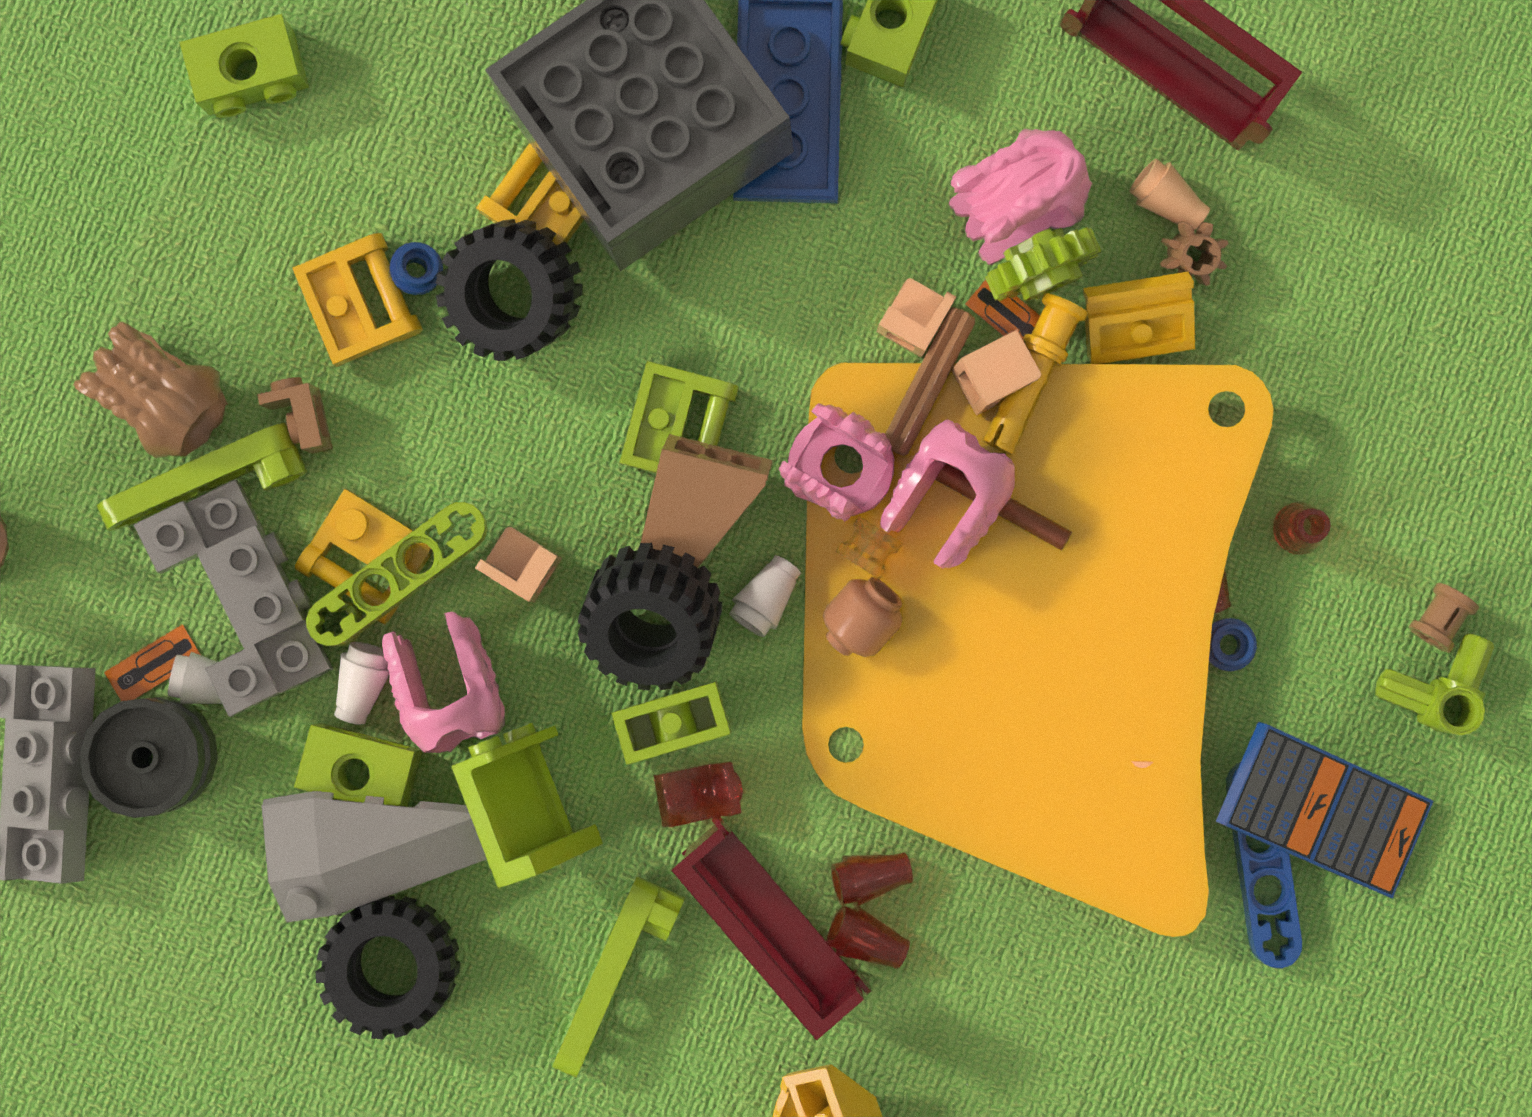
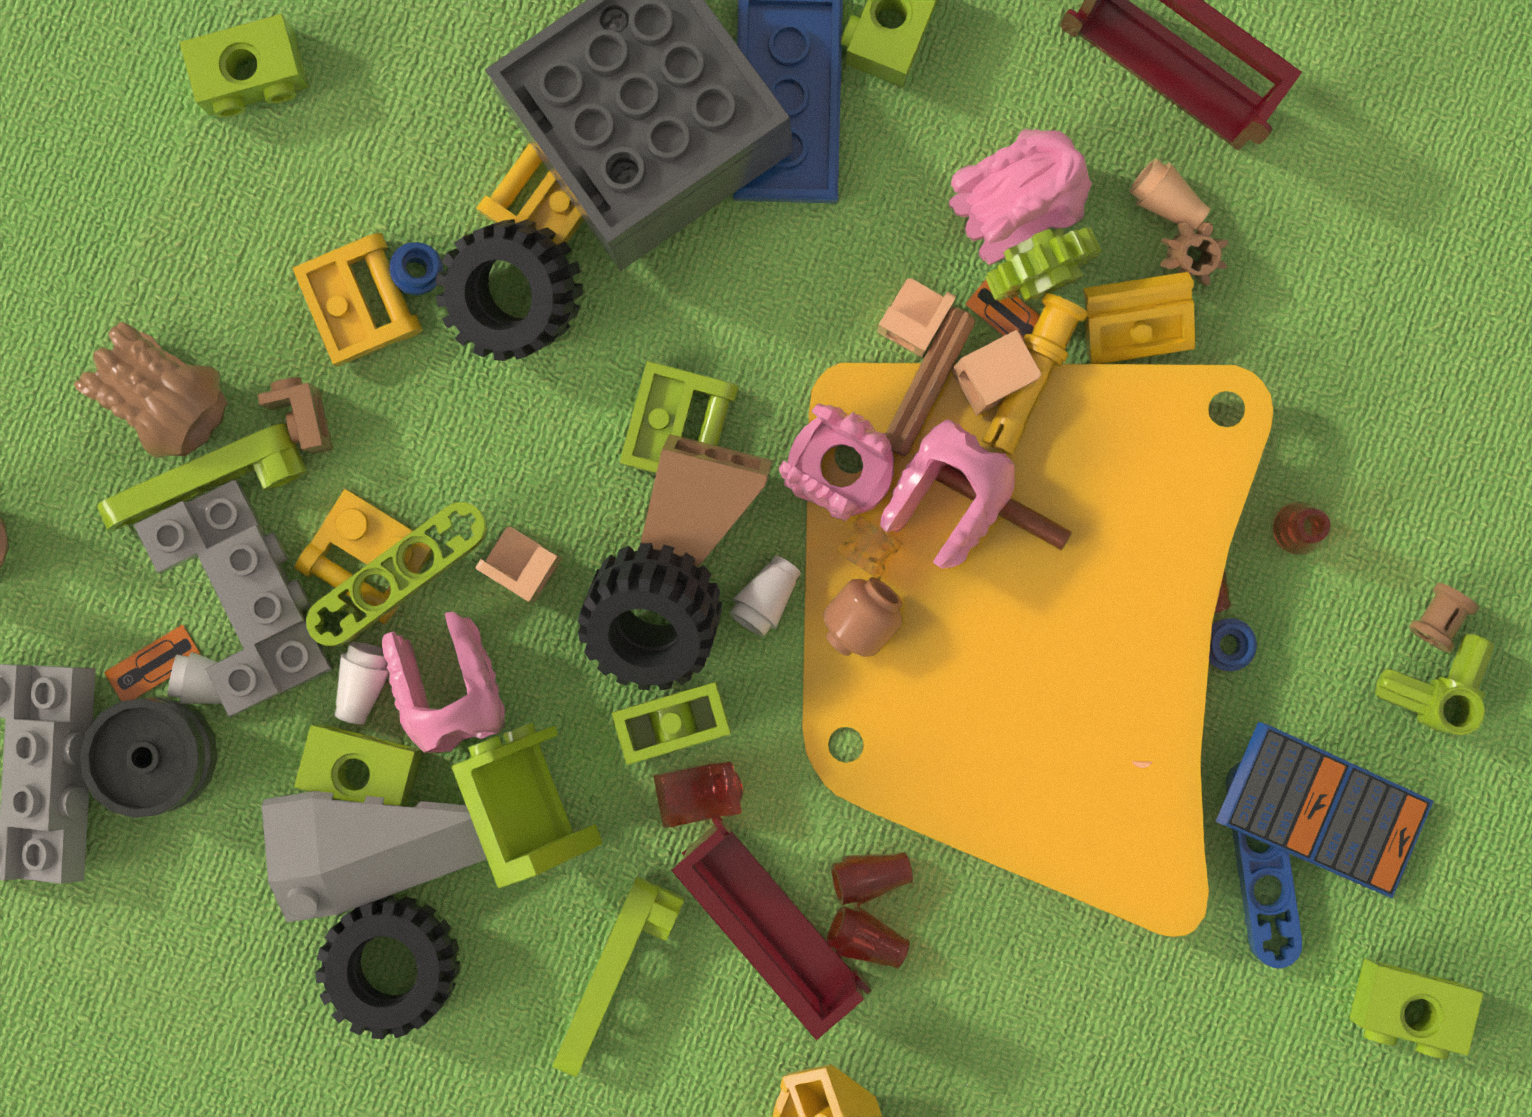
none -> lime brick [1349,958,1483,1060]

